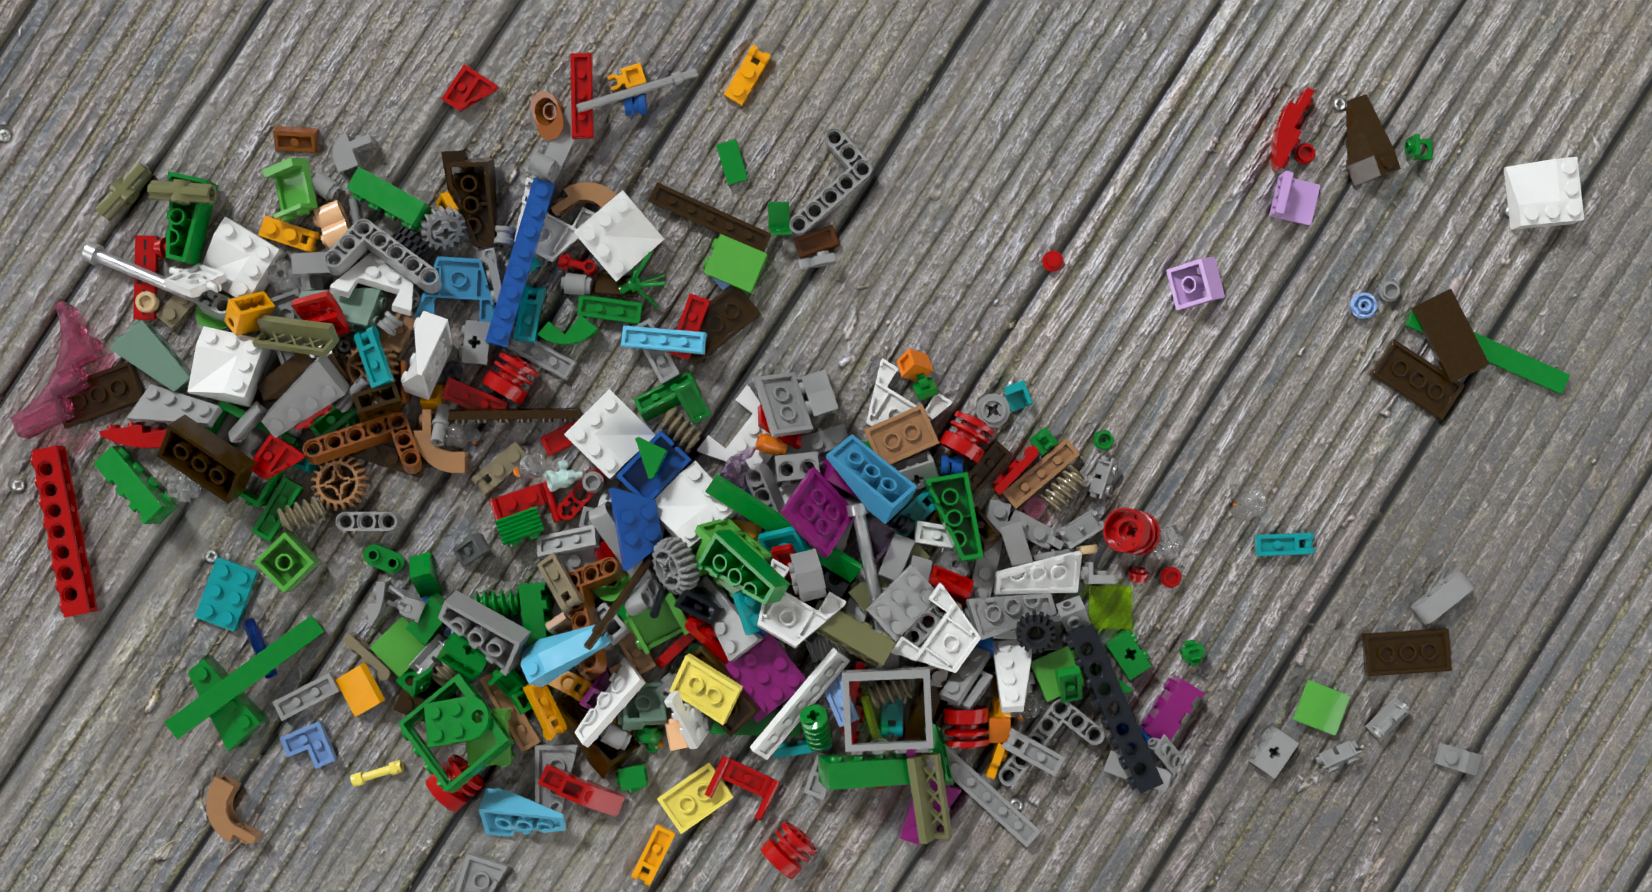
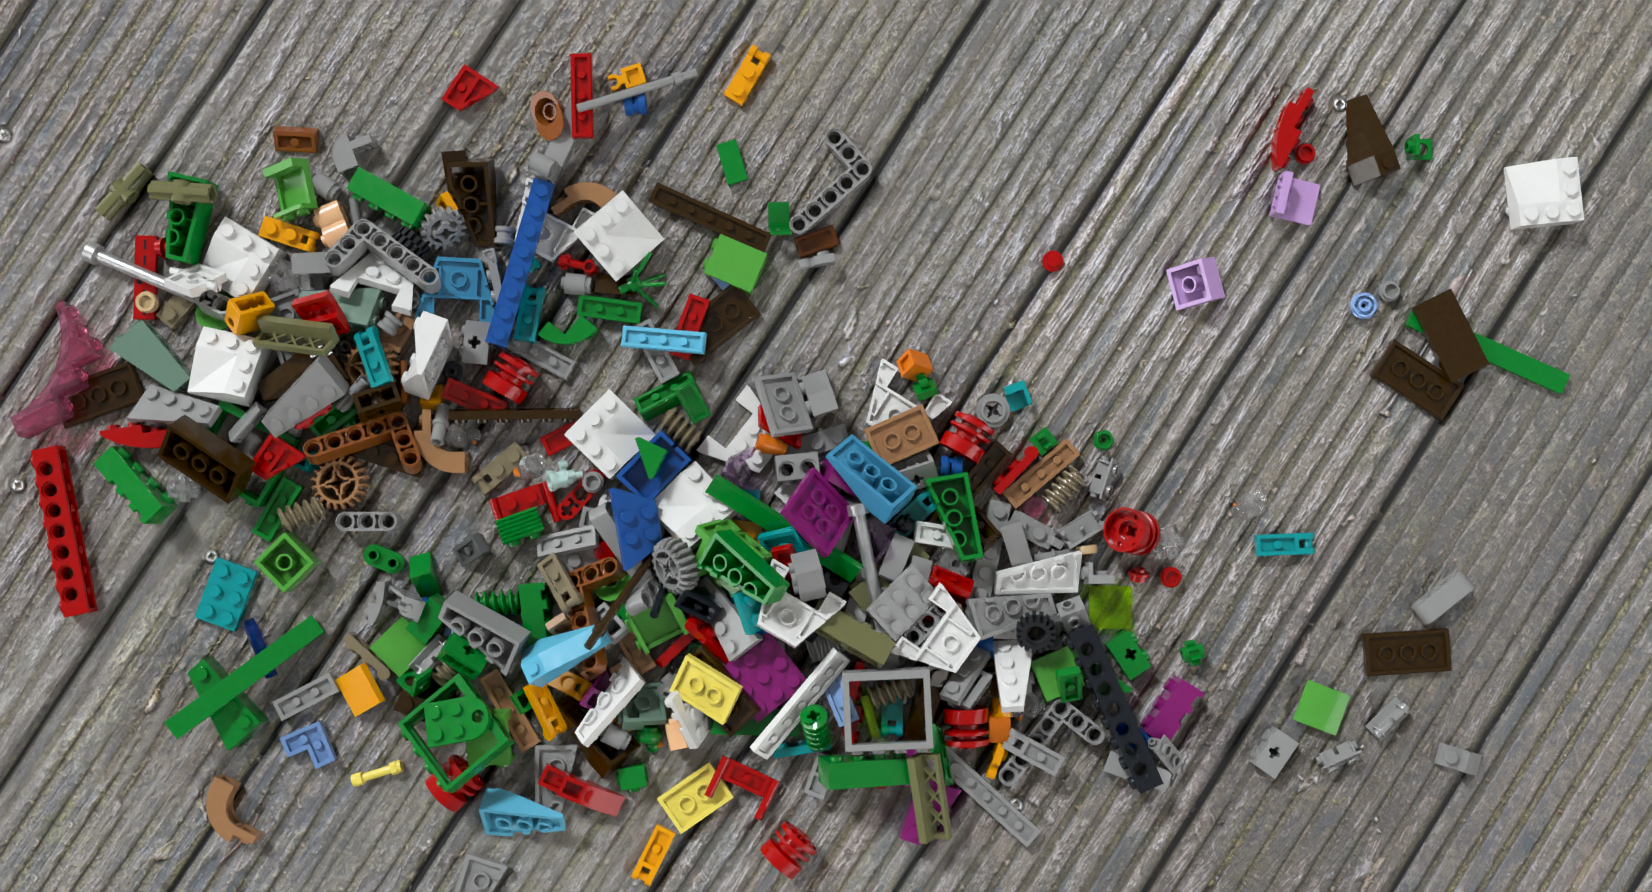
green bracket [487,667,526,698] -> none
light grey beam [745,463,785,513] -> none

